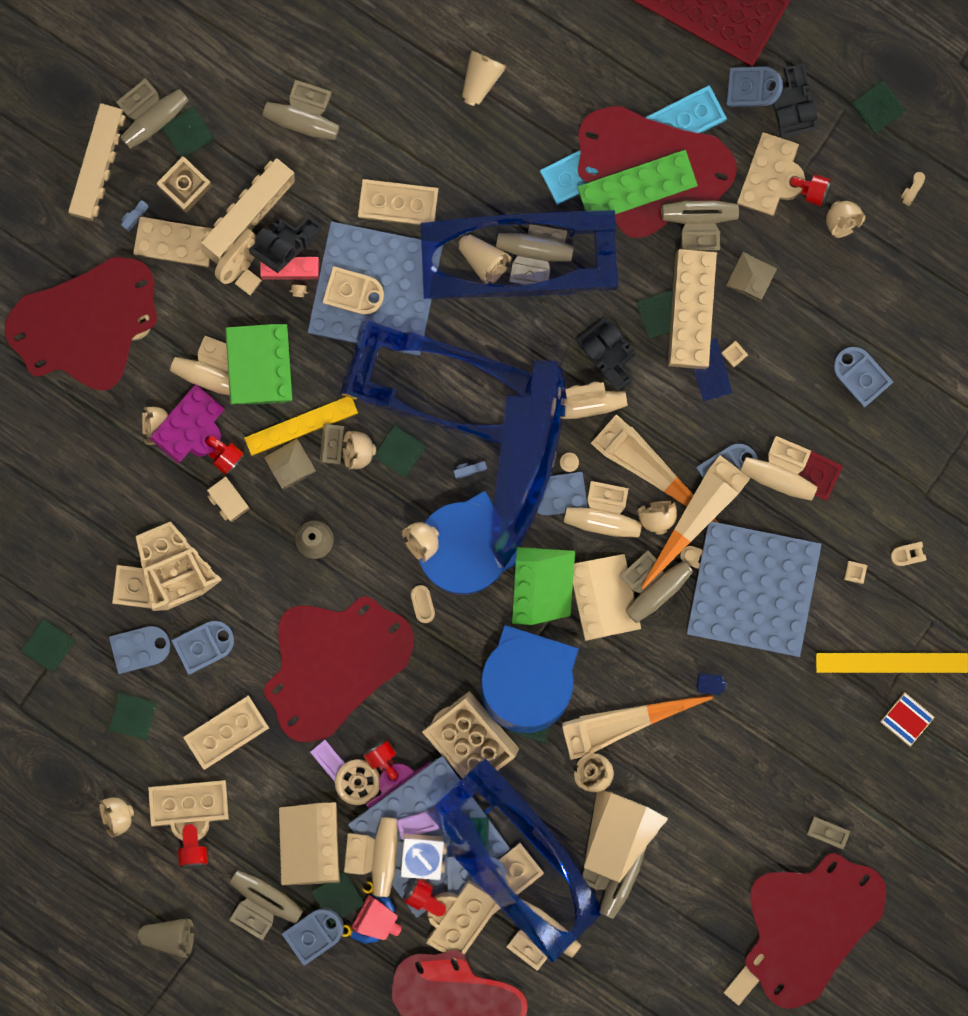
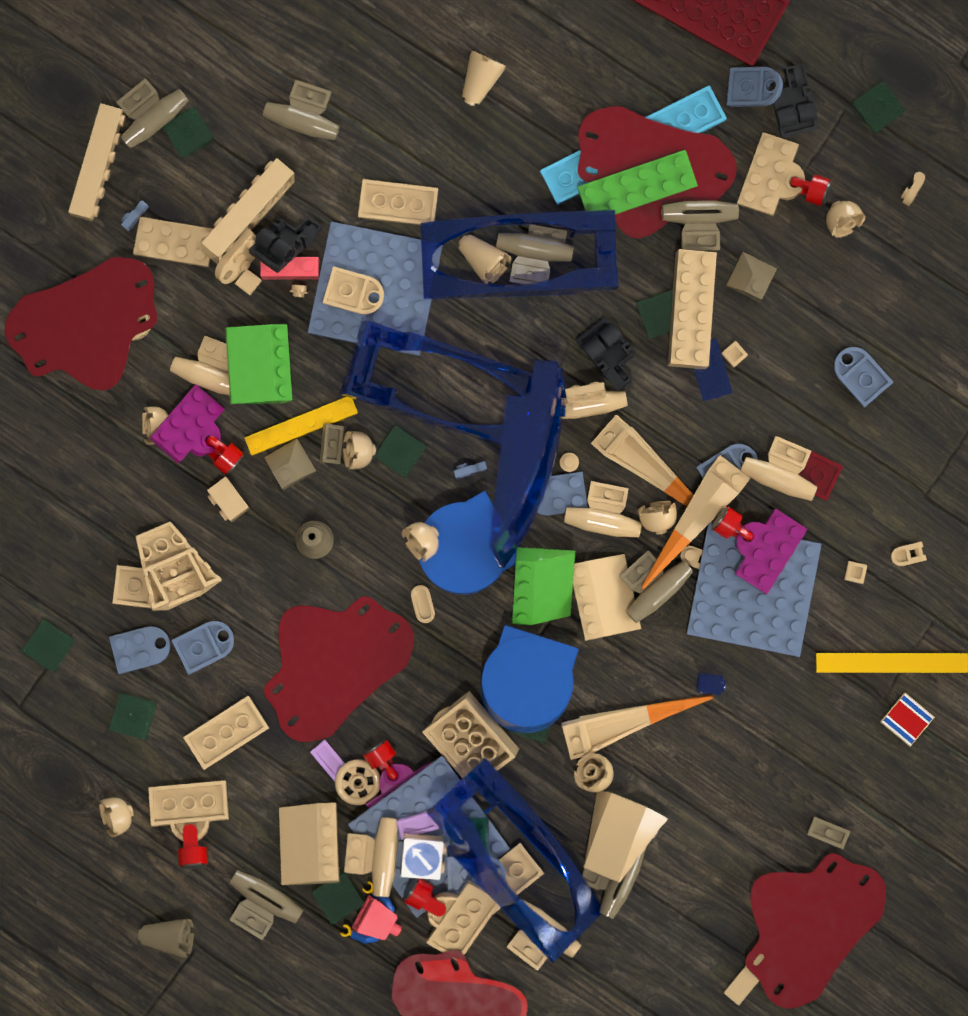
tan brick [156,156,212,213] -> none
sand blue plate [282,908,344,966] -> none
none -> magenta plate [712,506,808,594]

